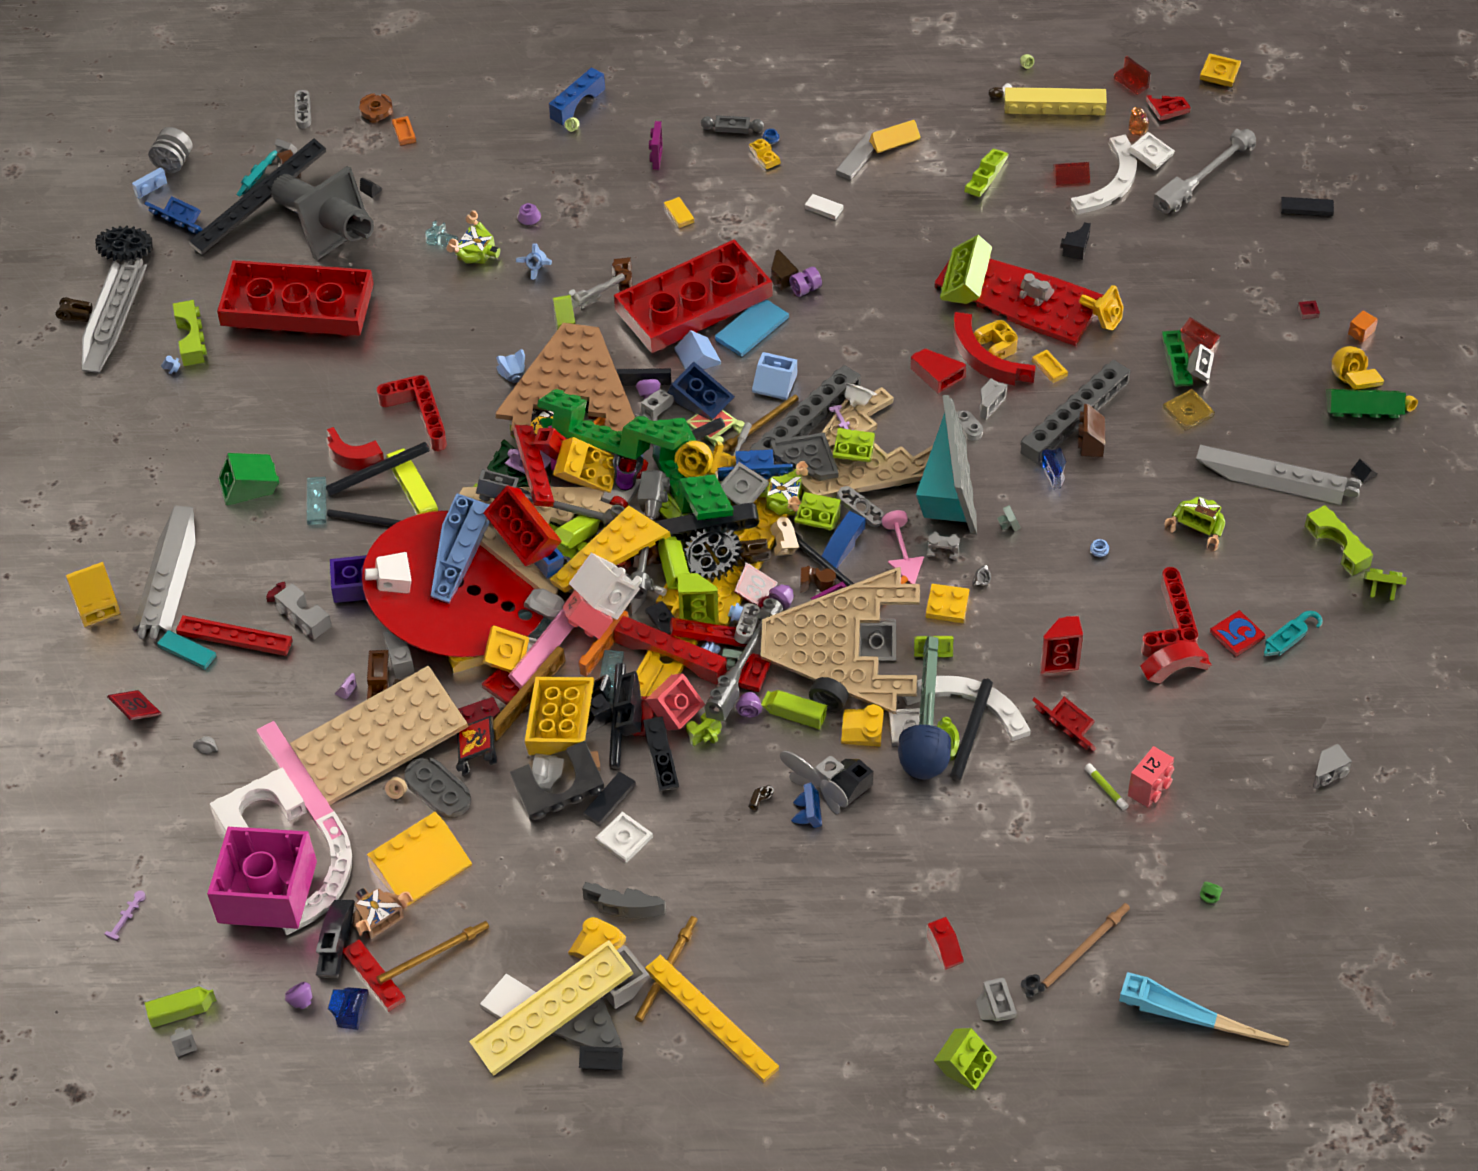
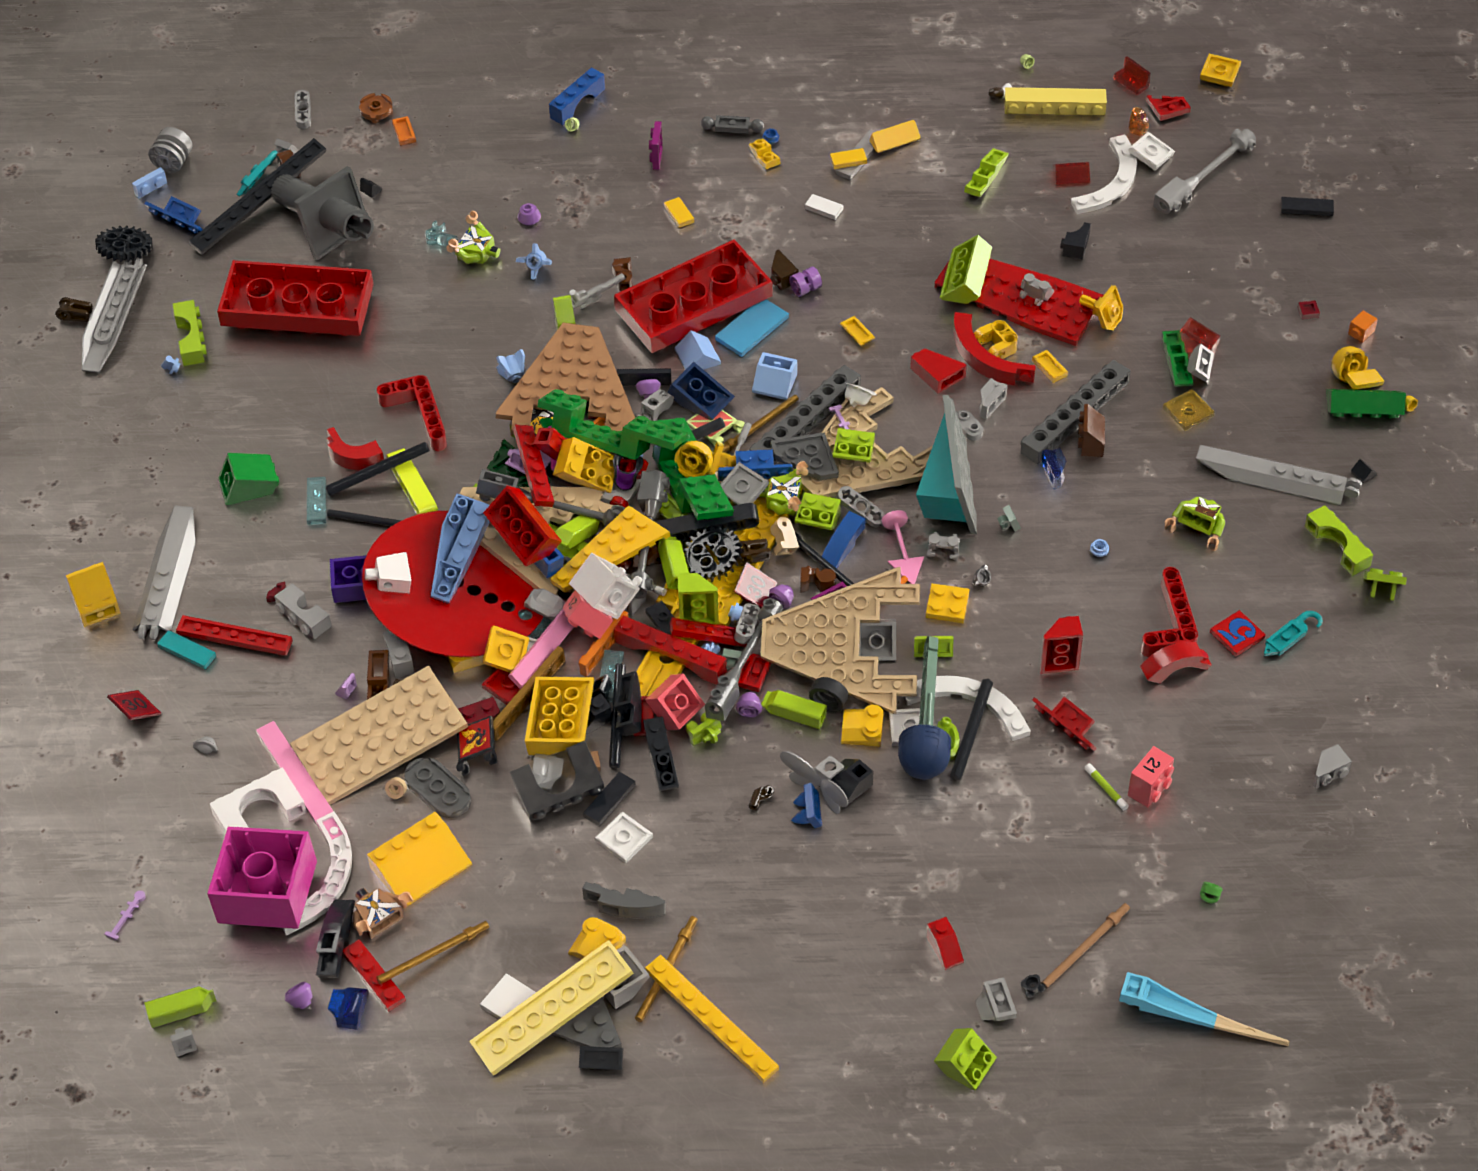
none -> yellow tile [830,148,867,169]
none -> yellow tile [840,316,875,346]

